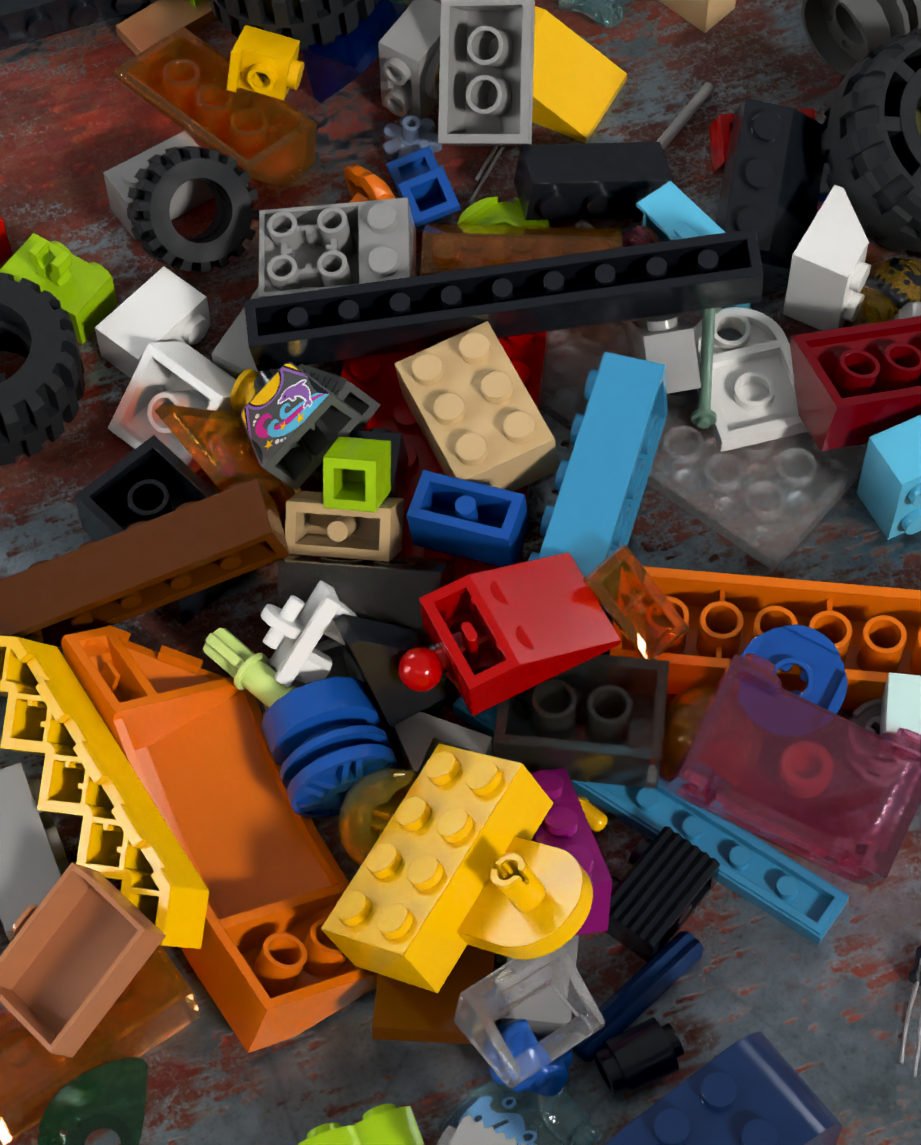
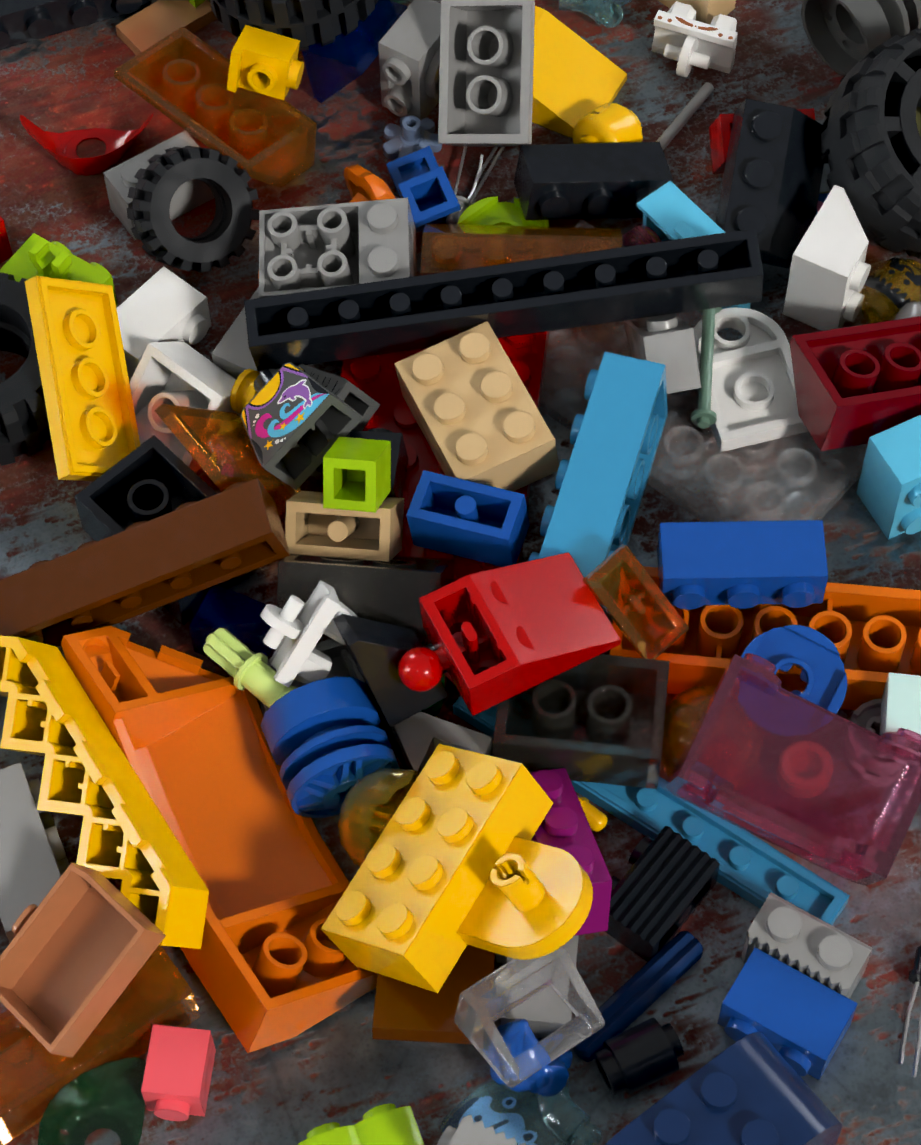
none -> red piece [20,112,154,176]
none -> yellow tile [24,276,140,481]
none -> coral brick [141,1024,216,1121]
none -> clear blue brick [189,585,272,658]
none -> piece [446,147,484,230]
none -> yellow head [572,103,643,144]
none -> white hips [651,1,738,78]
none -> blue brick [657,520,828,610]
none -> blue brick [717,947,858,1080]
none -> light grey brick [741,892,873,999]

